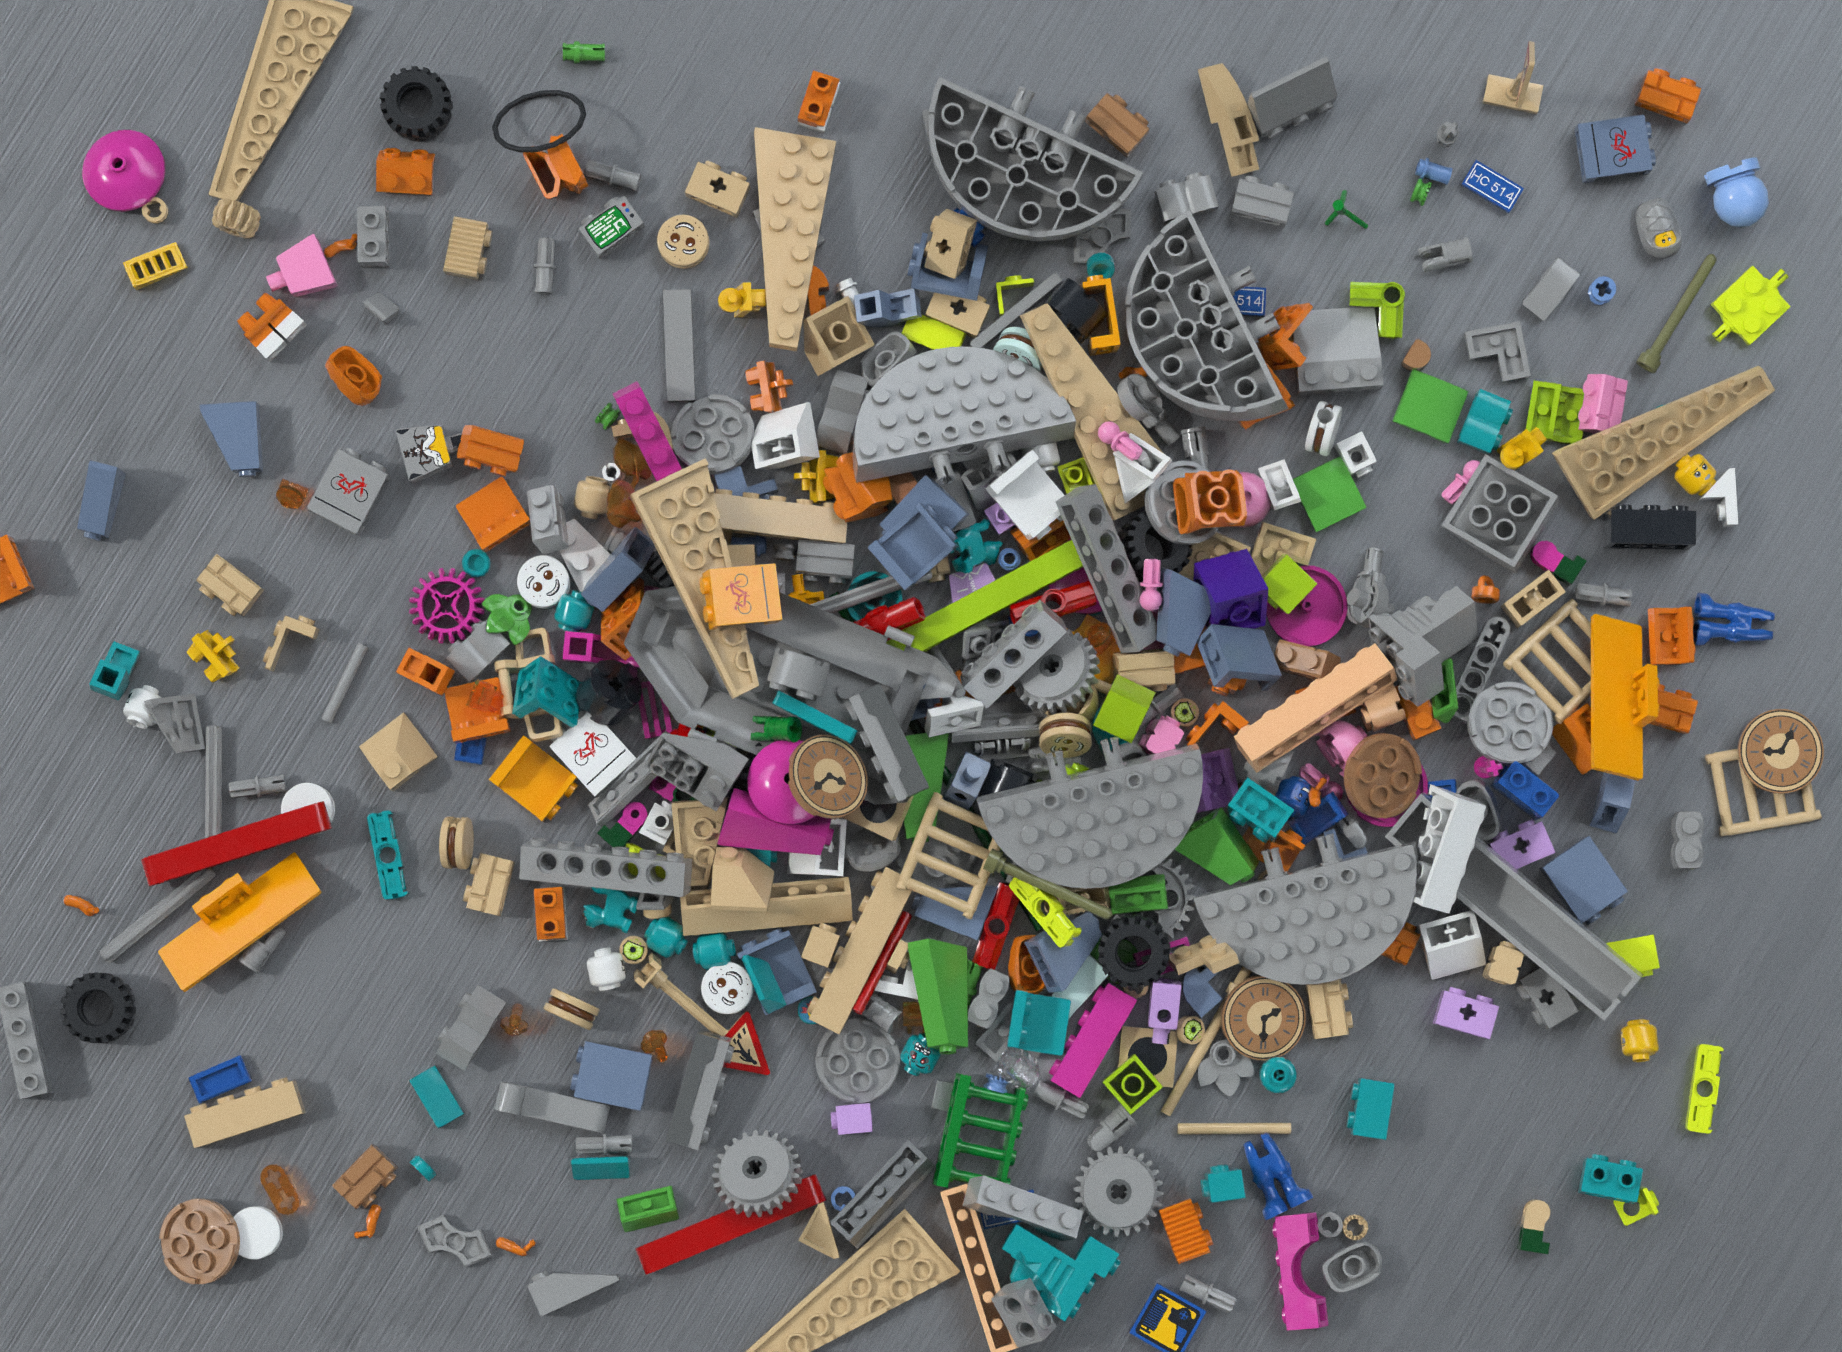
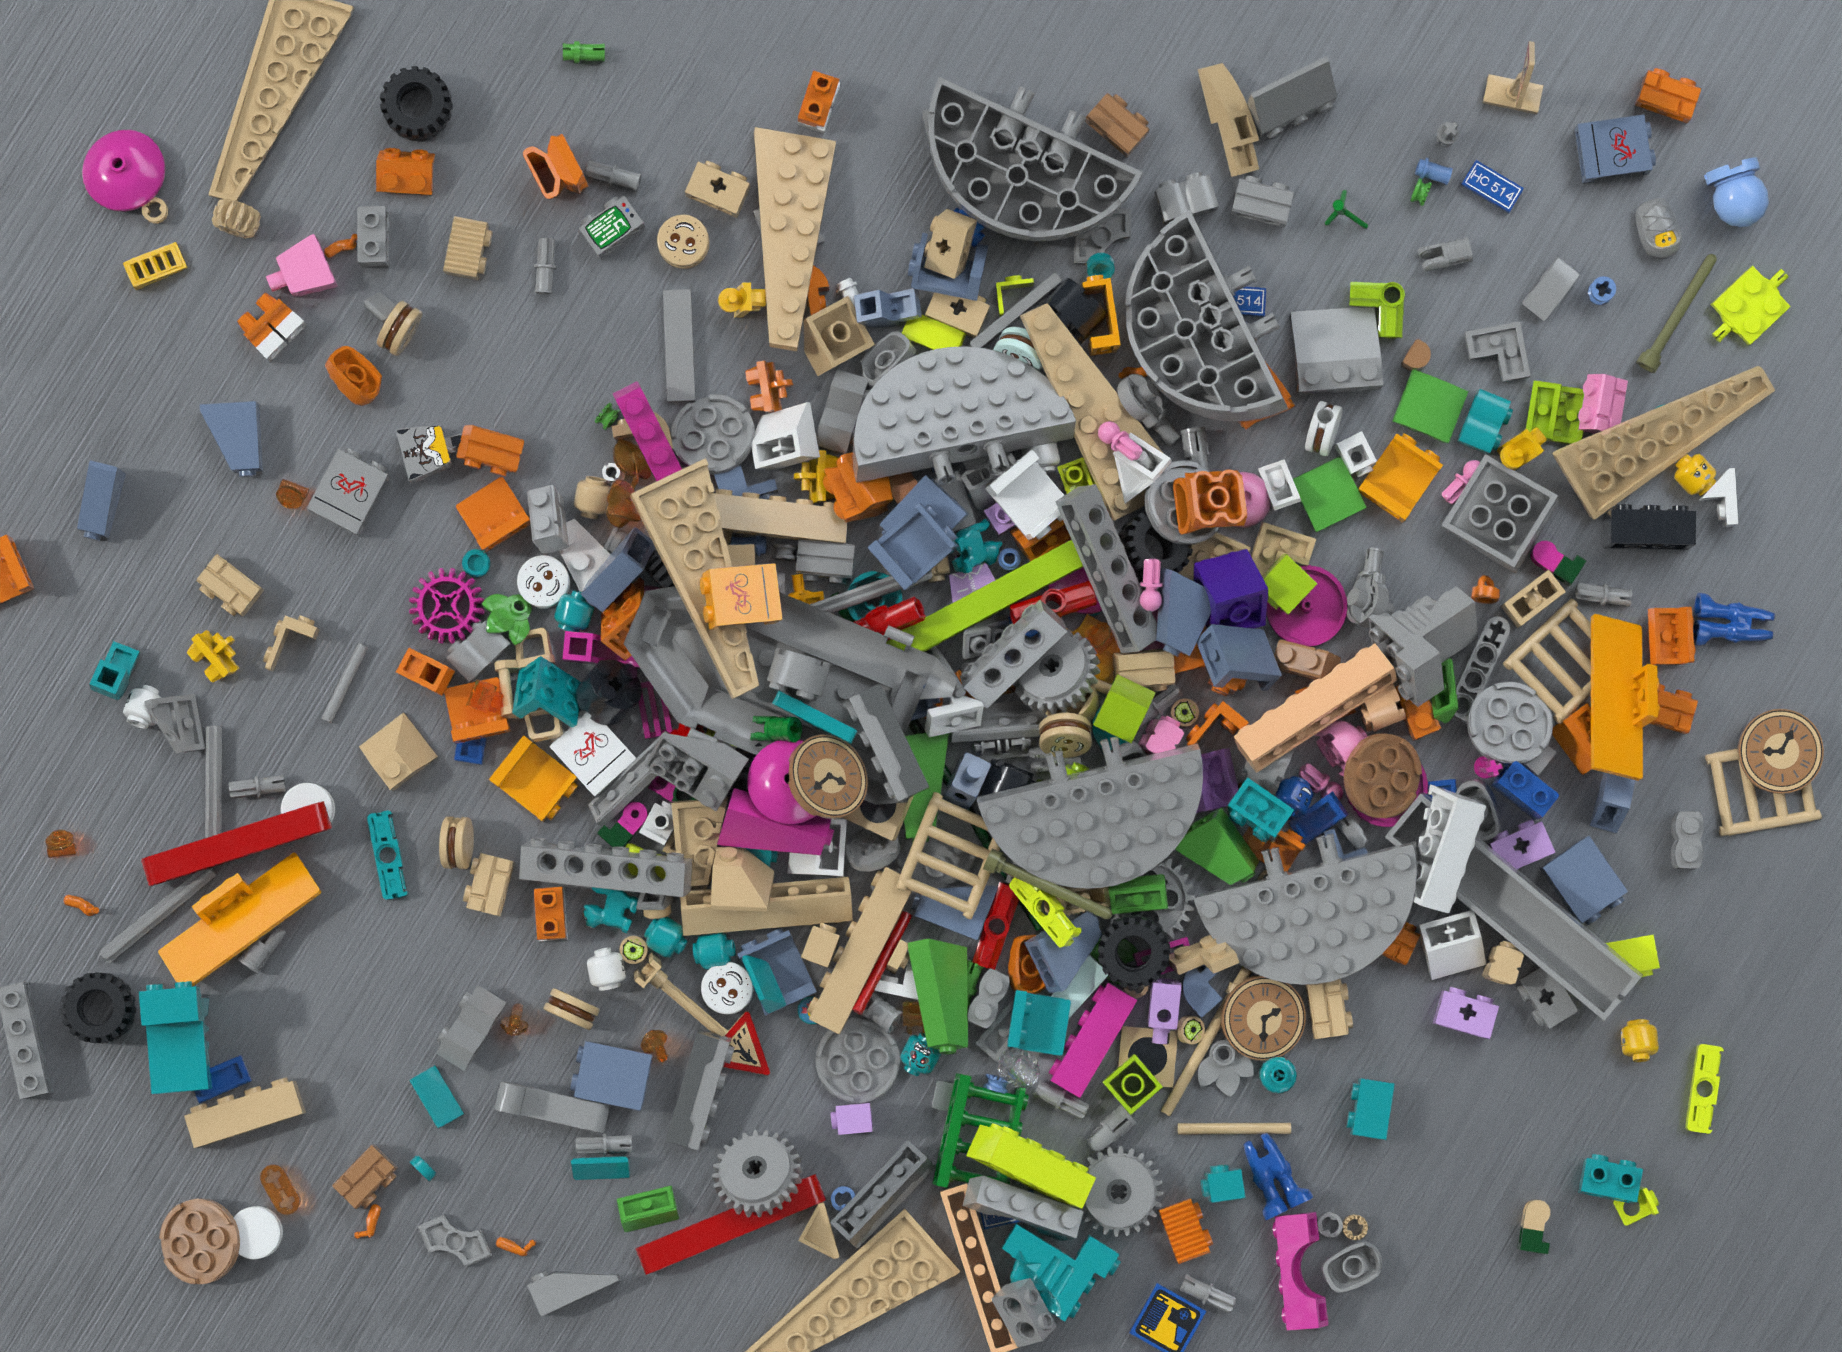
black piece [492,90,586,153] -> none
orange bracket [1256,303,1313,371] -> none
orange piece [1308,777,1327,807] -> none
none -> clear orange plate [45,830,77,858]
none -> teal brick [139,981,212,1094]
none -> tan head [377,301,422,356]
none -> neon yellow brick [966,1123,1096,1209]
none -> light orange panel [1358,433,1443,523]

